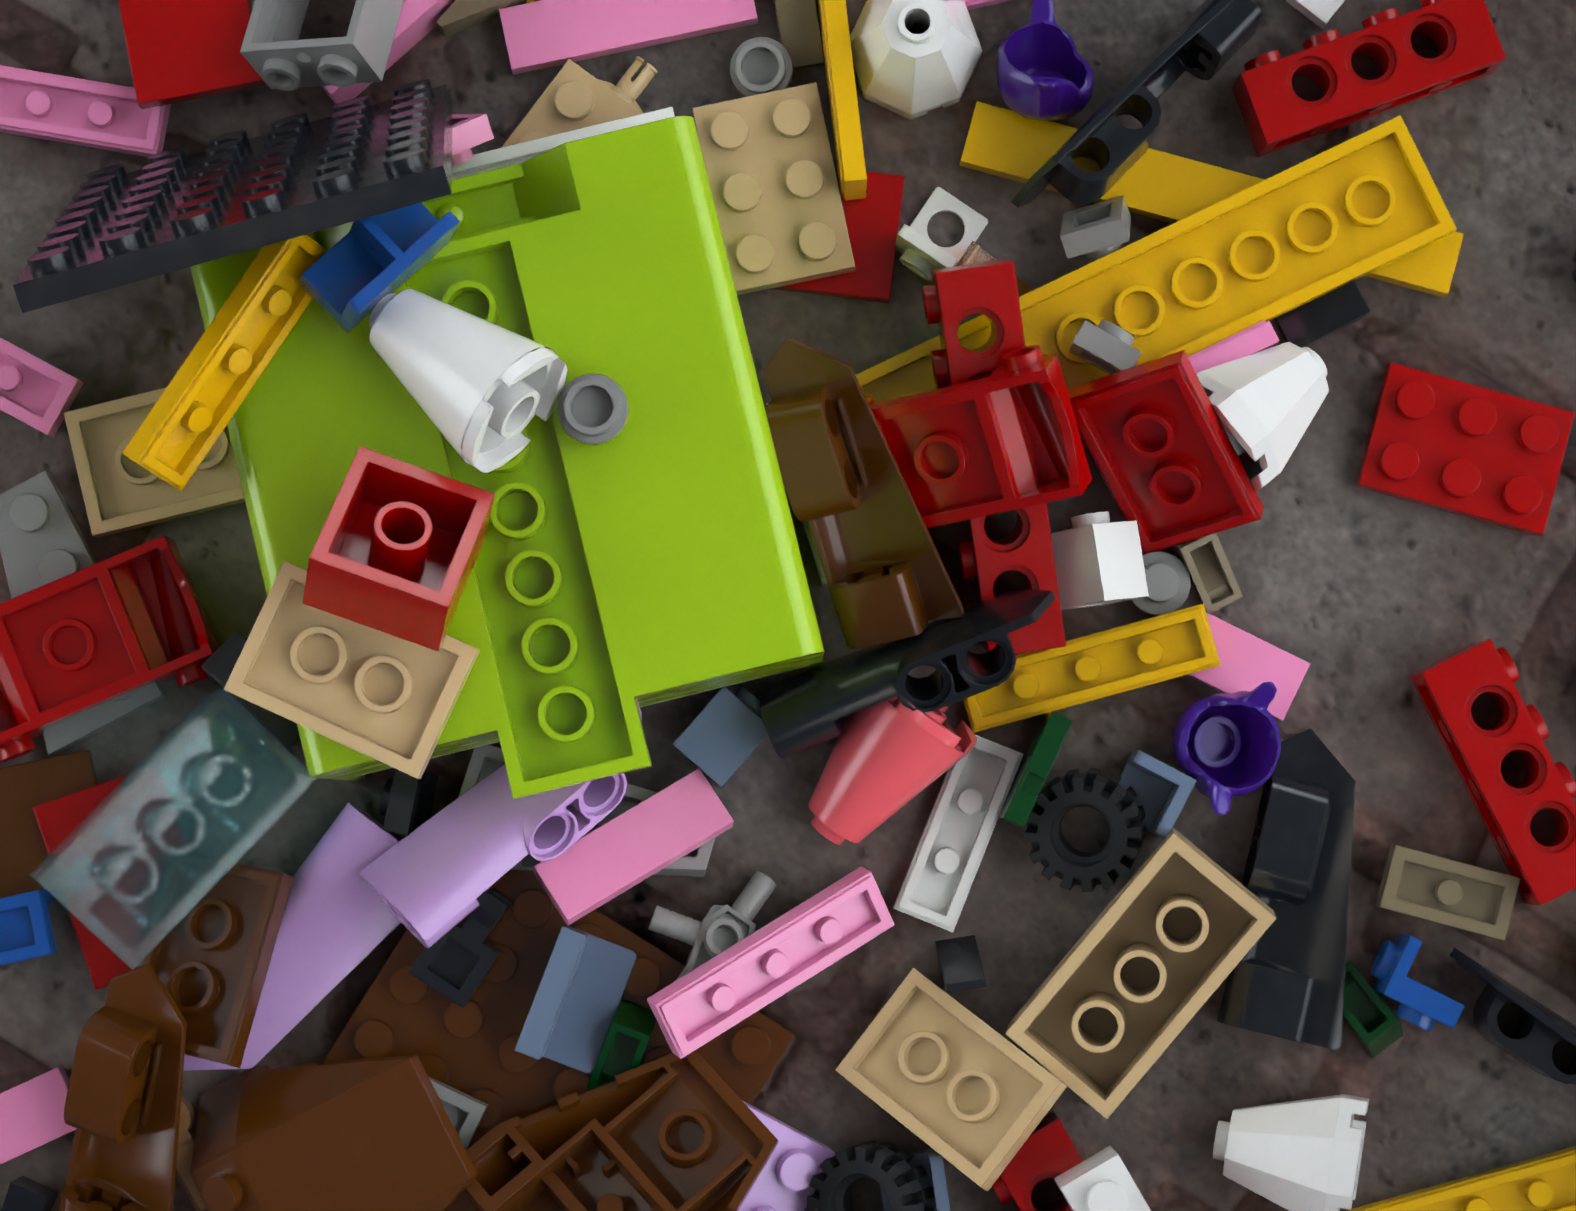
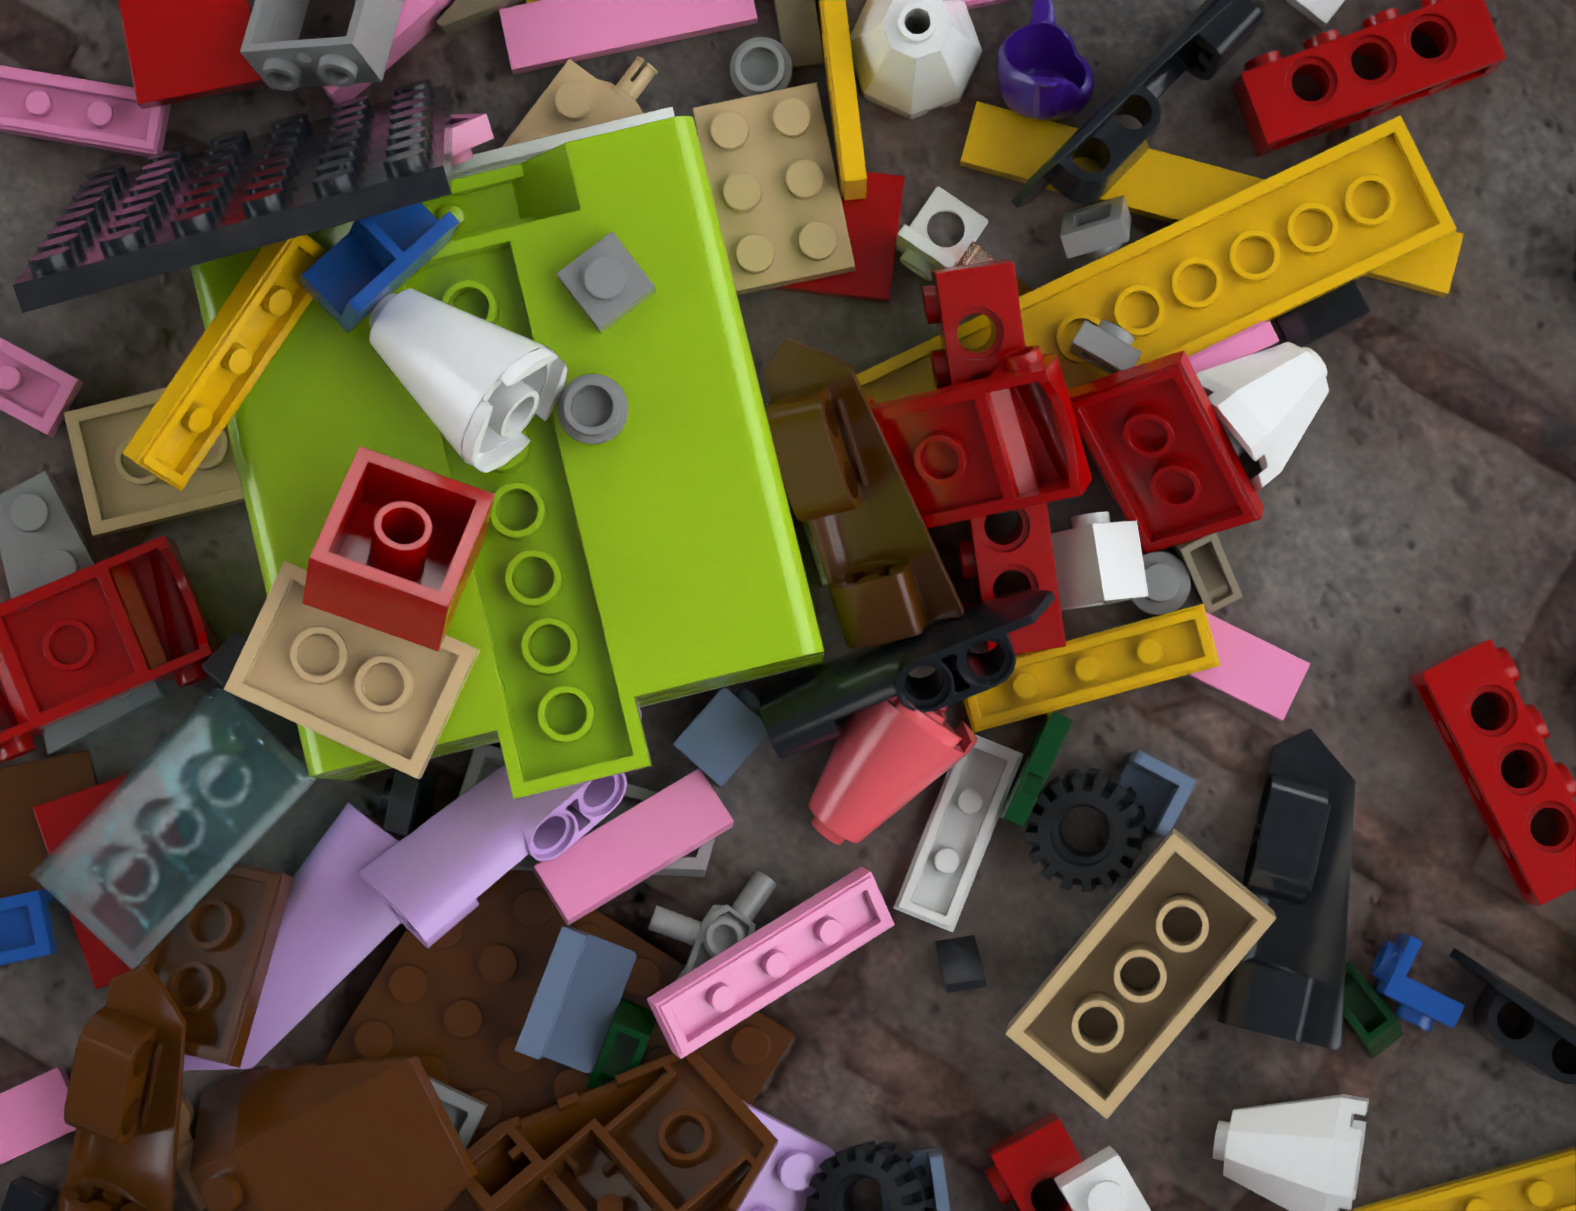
black plate [409,887,513,1008] -> none
tan plate [835,968,1067,1192] -> none
dark purple hair [1173,682,1281,816] -> none
red plate [1354,362,1575,537] -> none
dark tan plate [1375,845,1520,941] -> none
none -> light grey plate [557,232,656,333]

